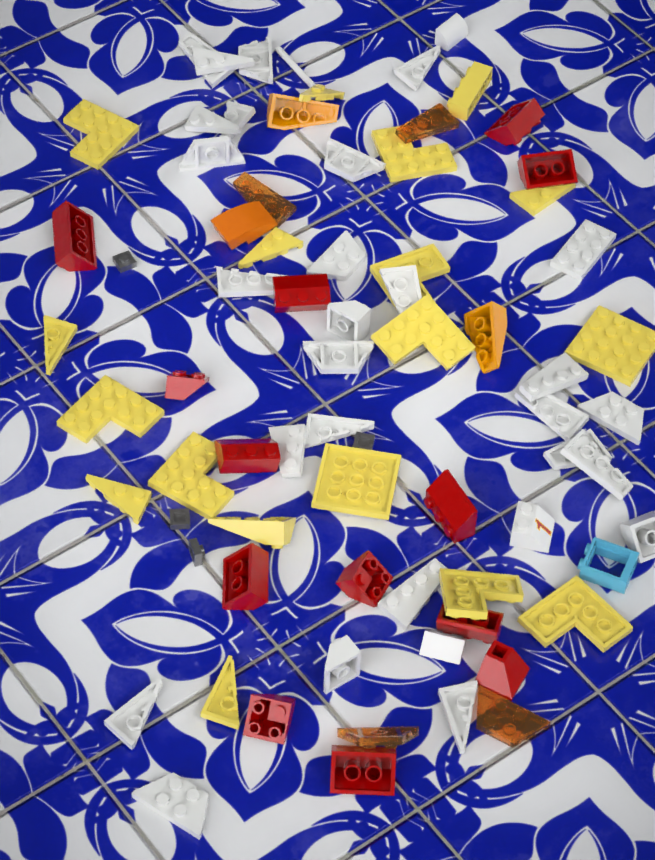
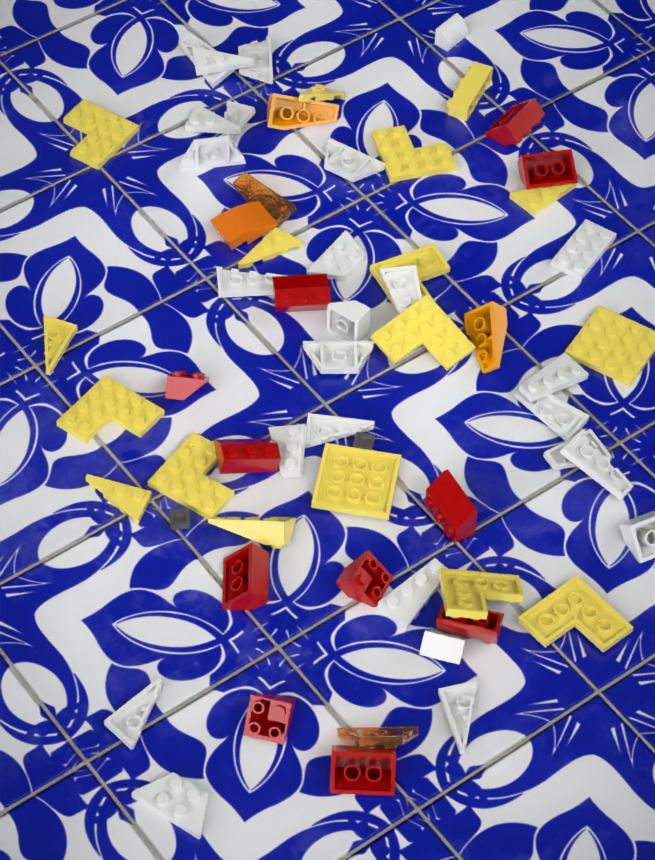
red slope [52,201,97,272] -> none
flat silver plate [112,250,137,273] -> none
flat silver plate [189,538,205,567] -> none
light yellow wing [201,655,239,730] -> none
white bar [275,46,315,87] -> none
white slope [323,635,361,694] -> none
white wing [394,45,441,91] -> none
clear orange wing [395,103,460,144] -> none
red slope [475,640,530,701] -> none
clear orange wing [476,686,551,748] -> none
white slope [509,501,555,553] -> none
white wing [577,391,644,445] -> none
medium azure window [577,537,639,594] -> none

